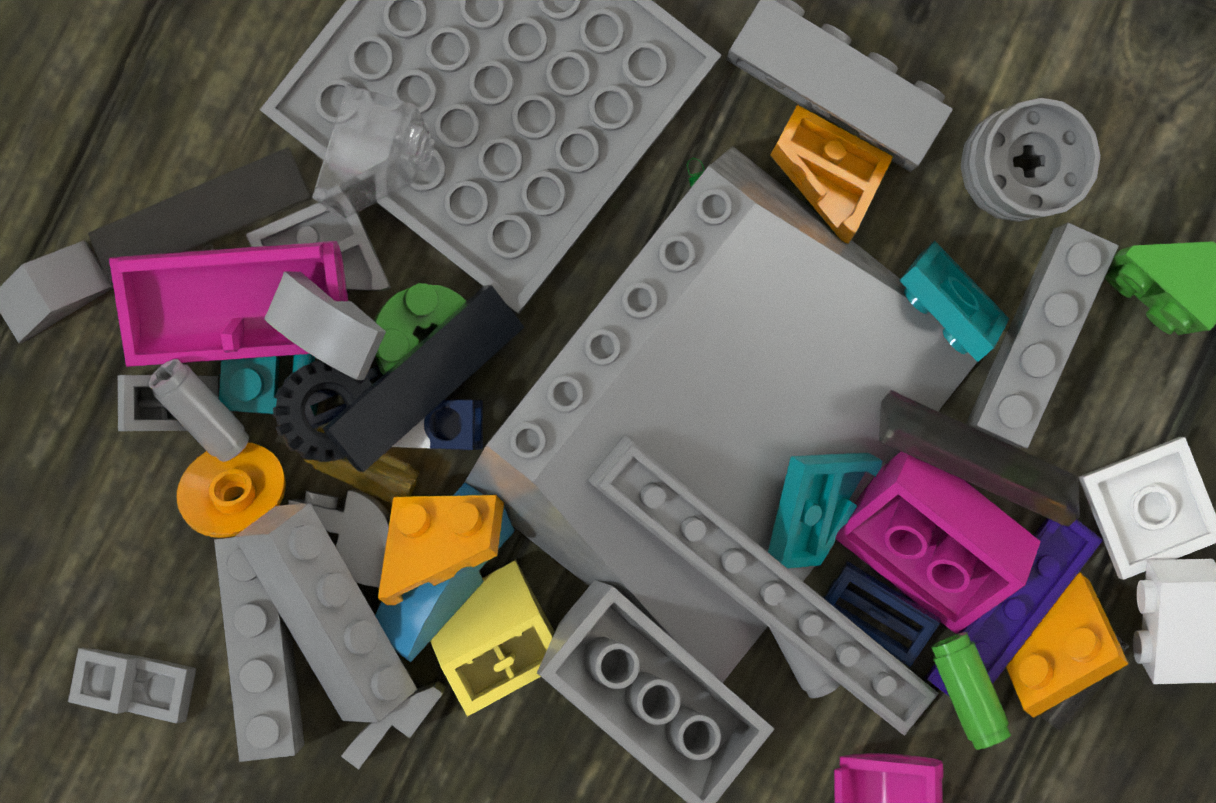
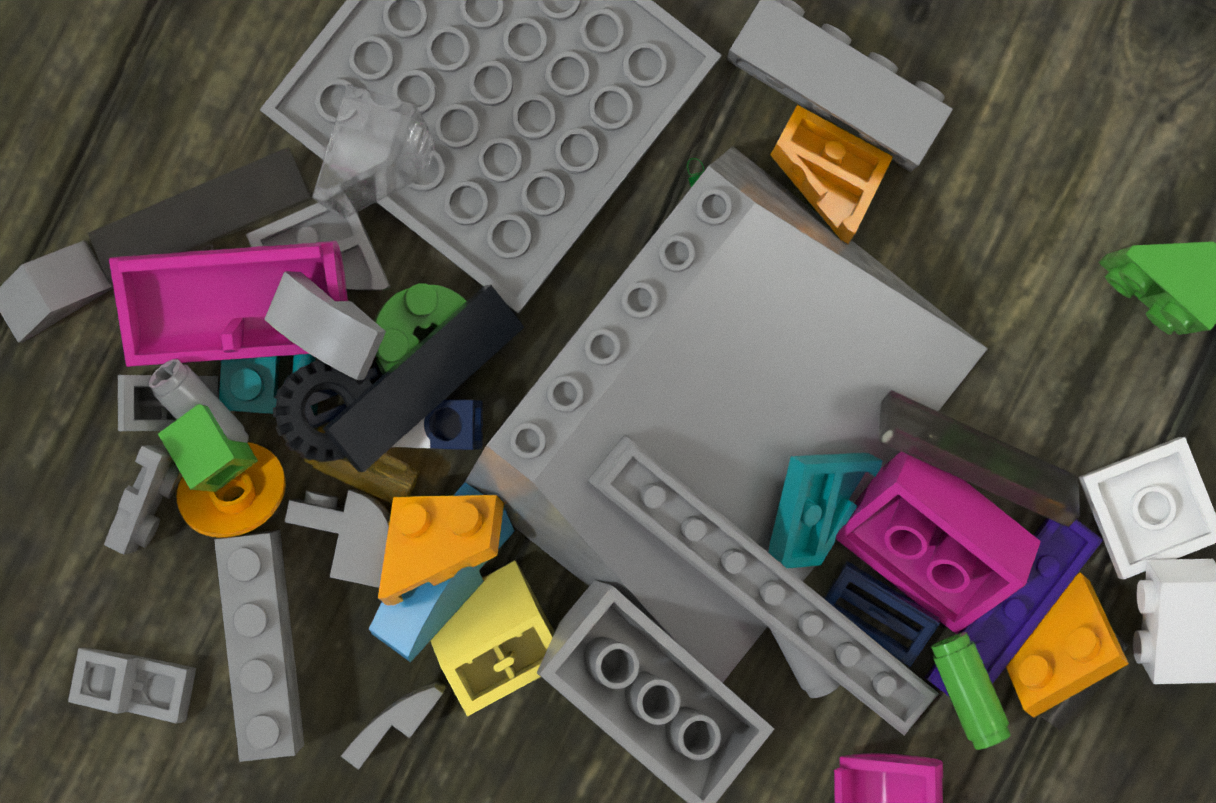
light grey brick [235,503,417,723] -> none
teal plate [899,241,1009,362] -> none
light grey wheel [960,98,1101,222] -> none
light grey brick [965,223,1119,449] -> none
none -> light grey wing [104,445,182,555]
none -> bright green panel [158,404,258,492]

